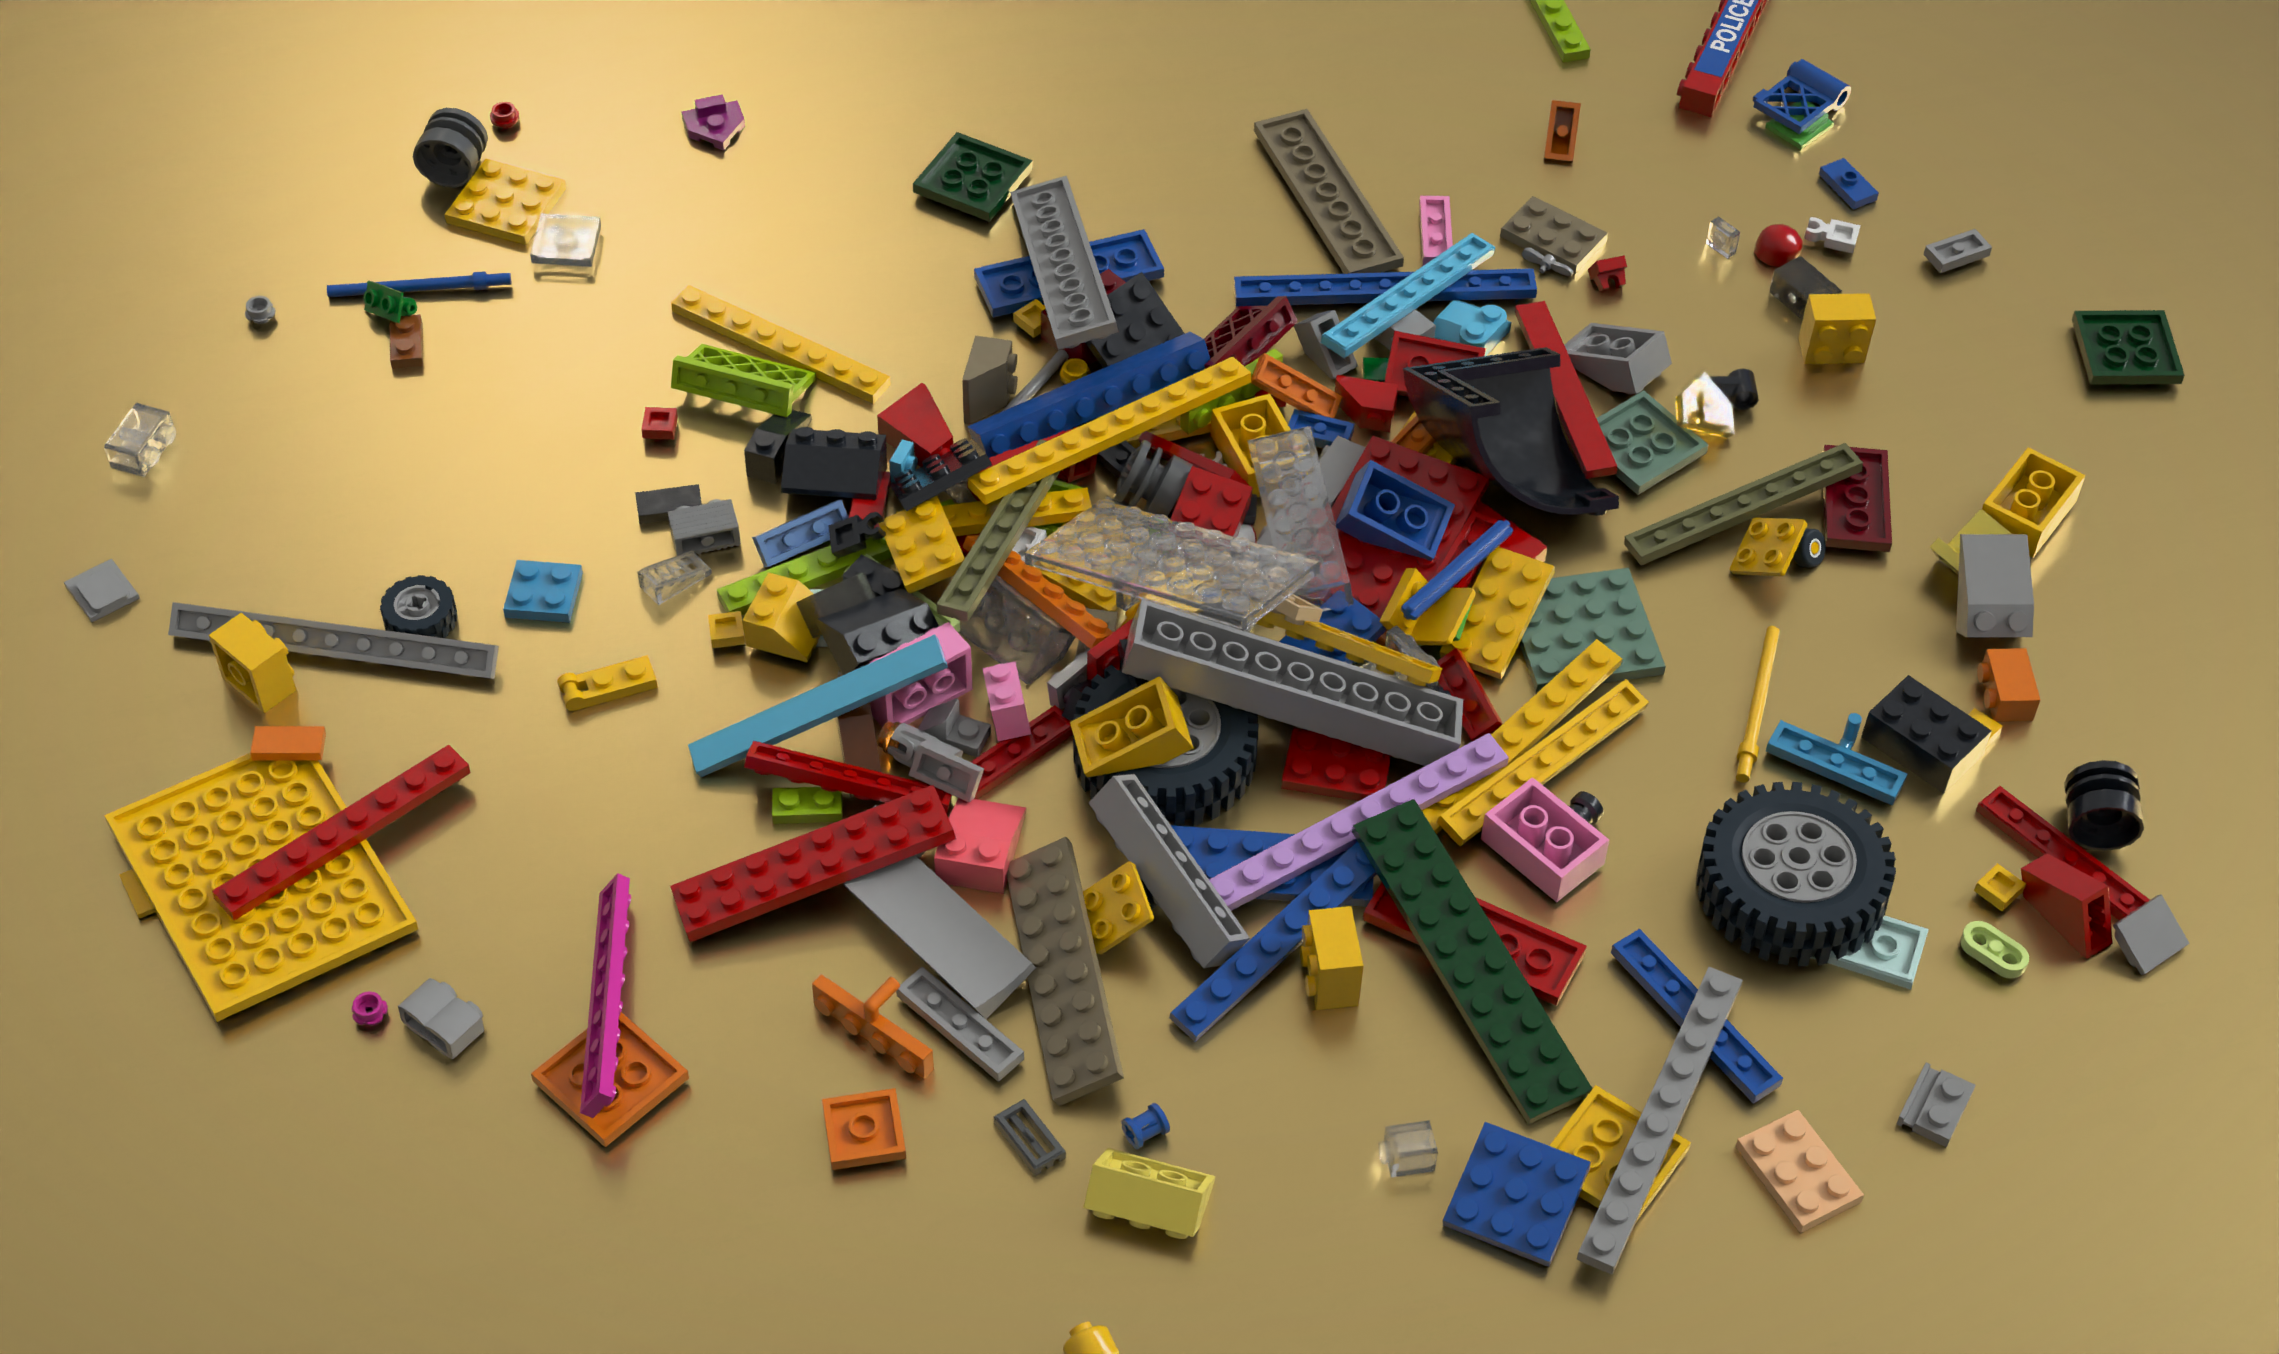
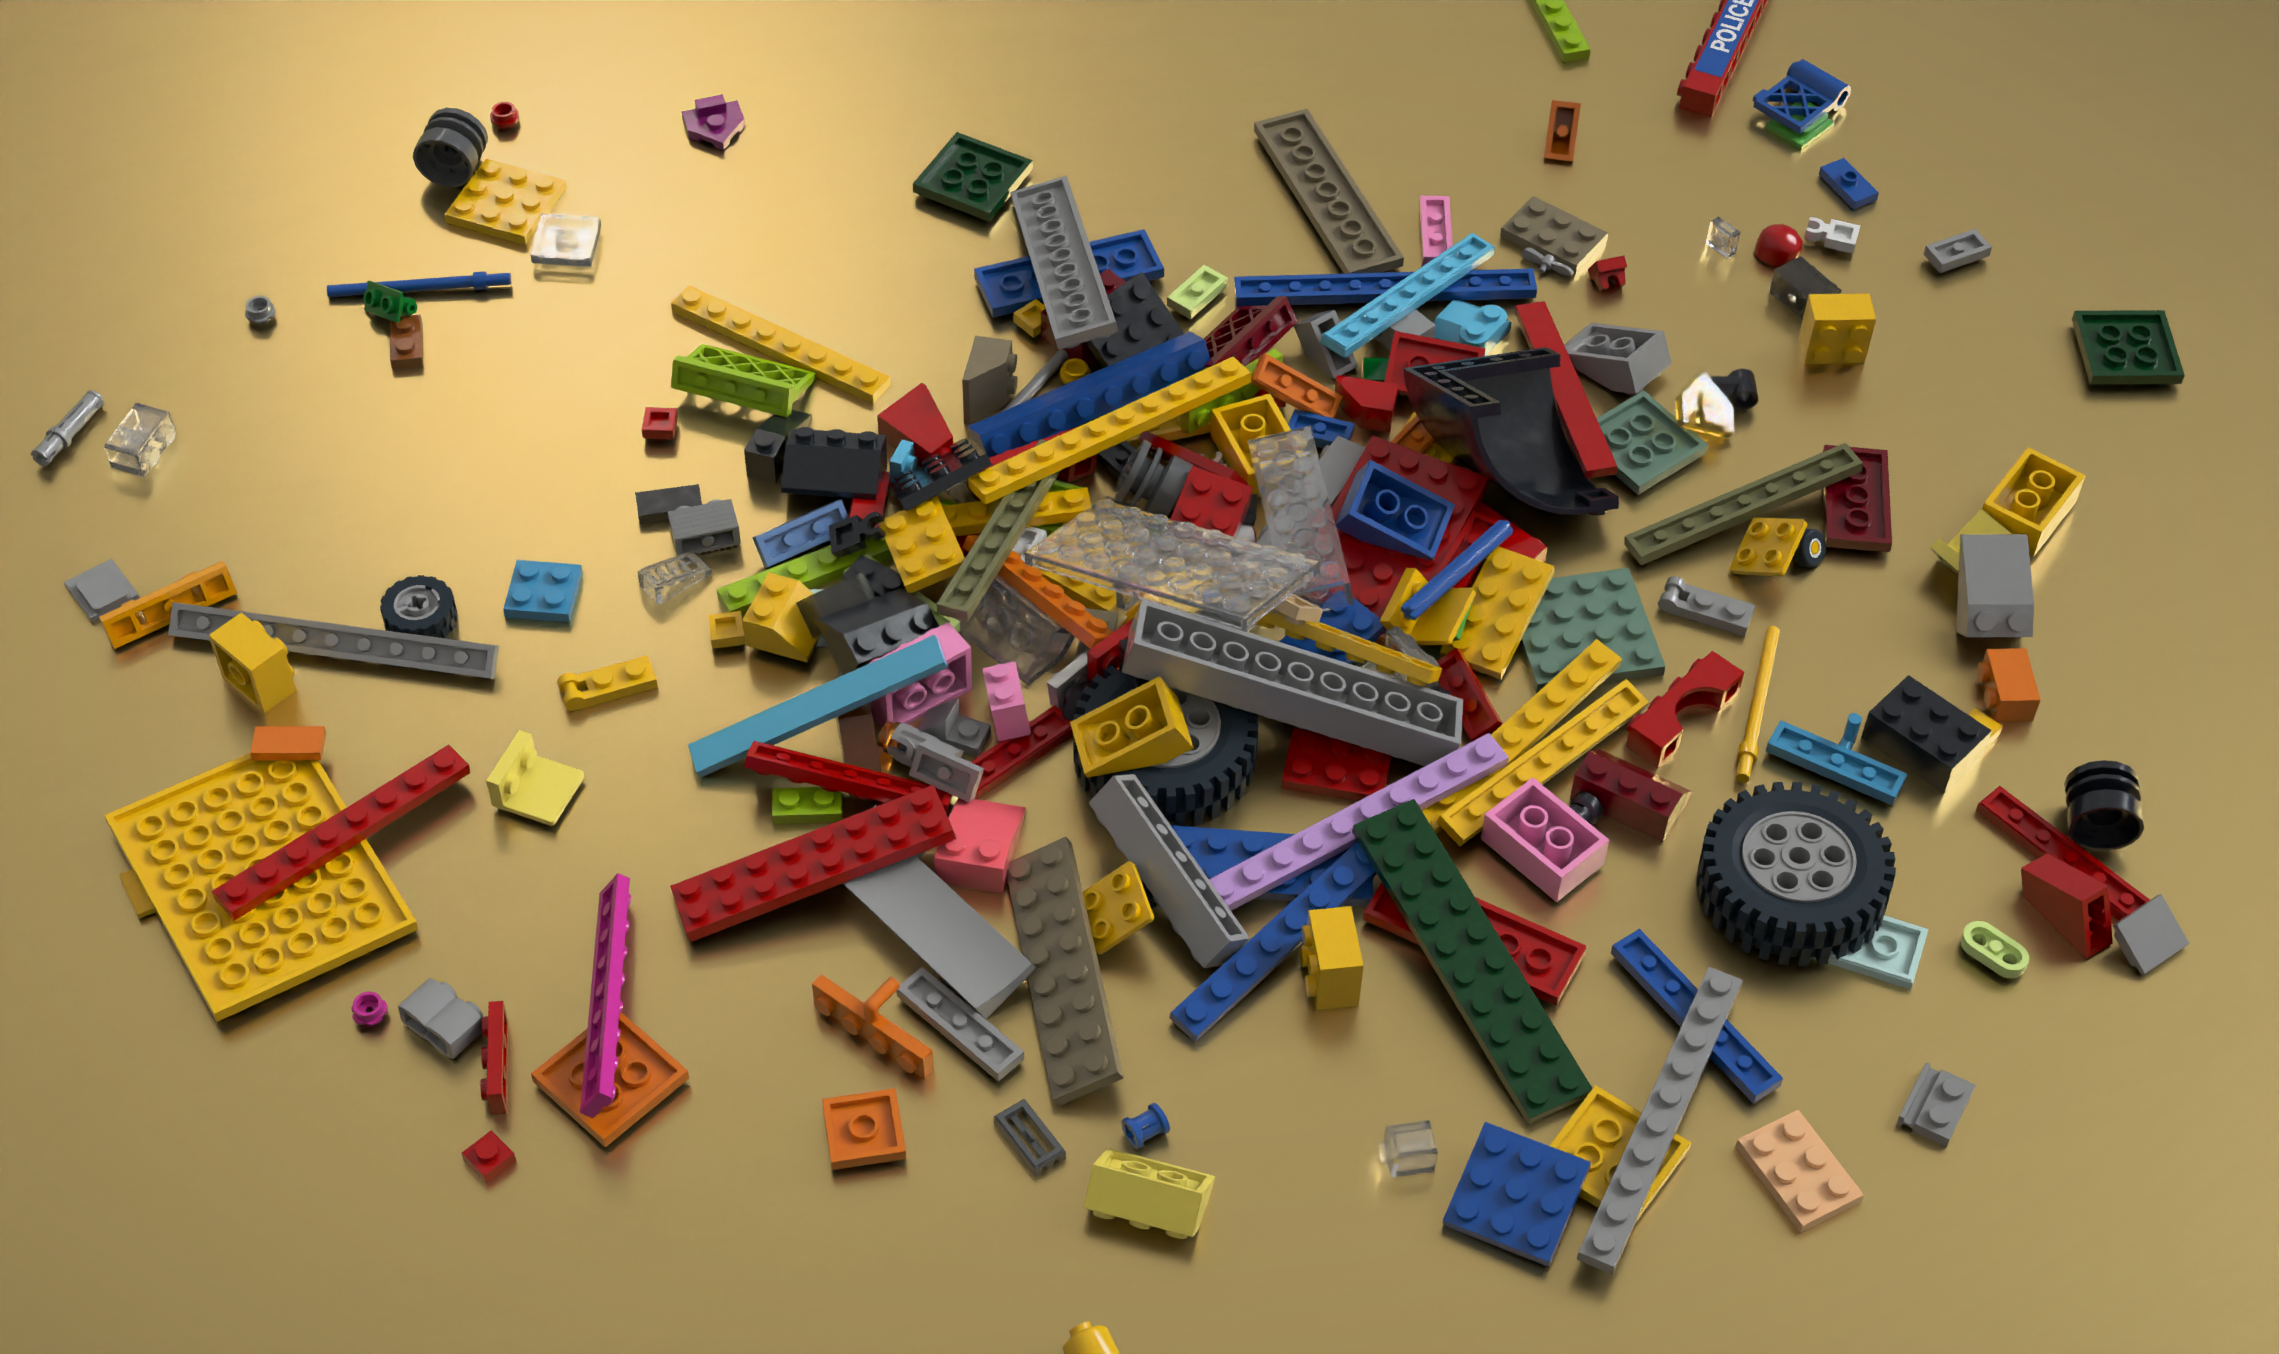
yellow plate [1974,863,2026,911] -> none
none -> light grey pin [31,390,105,466]
none -> light orange hinge [99,561,237,649]
none -> red plate [461,1130,516,1184]
none -> red plate [480,1001,508,1115]
none -> light yellow bracket [486,730,584,826]
none -> yellowish green plate [1167,265,1228,319]
none -> dark red slope [1570,749,1693,842]
none -> red arch [1626,651,1744,769]
none -> light grey plate [1658,576,1756,636]

